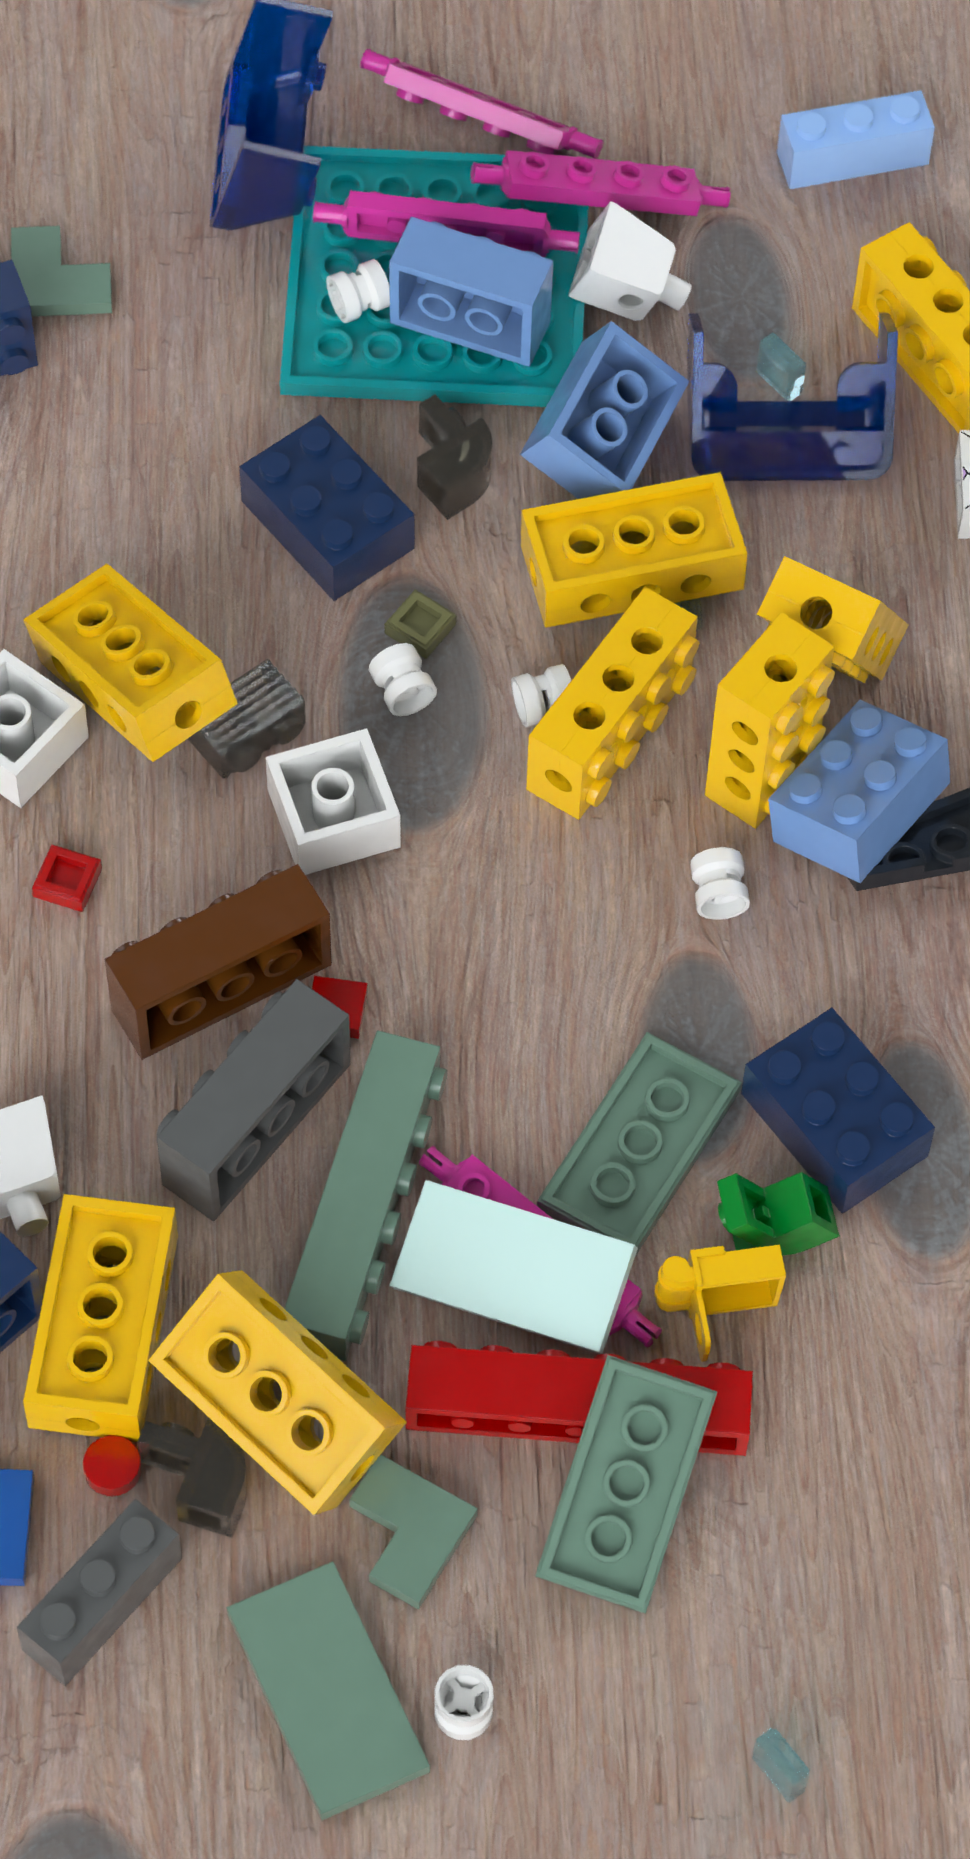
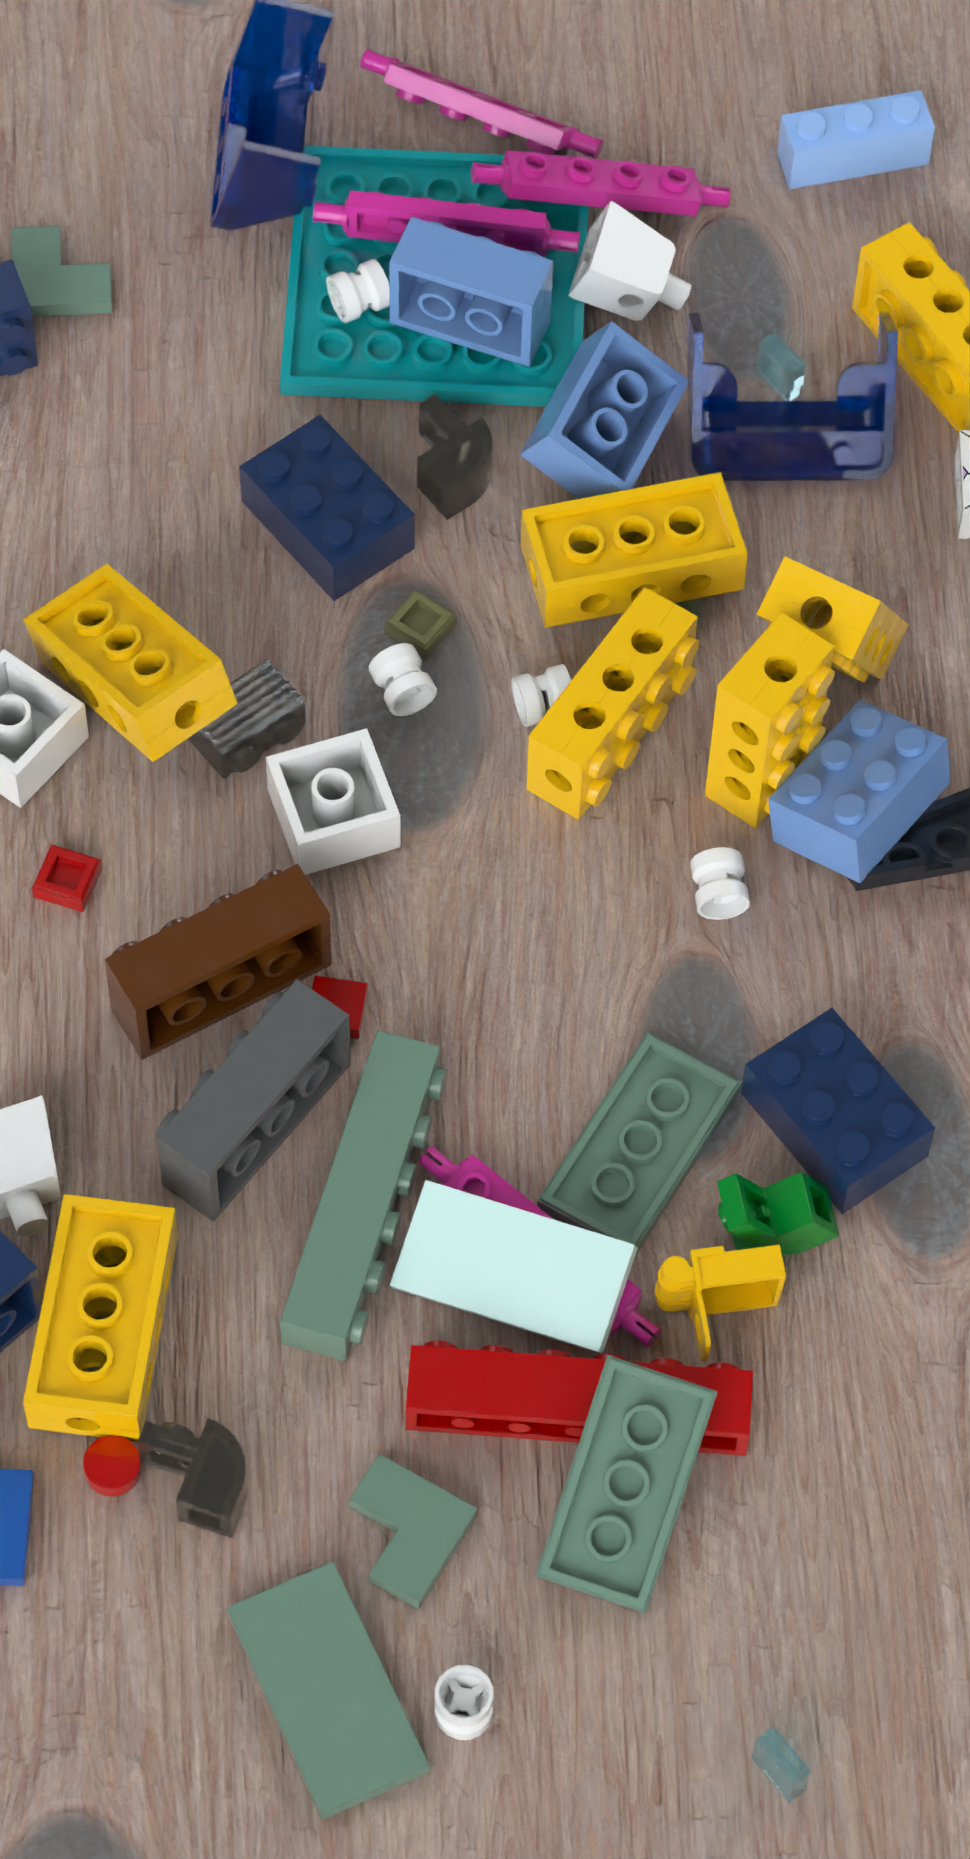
dark grey brick [17,1499,182,1686] -> none
yellow brick [148,1270,407,1515] -> none

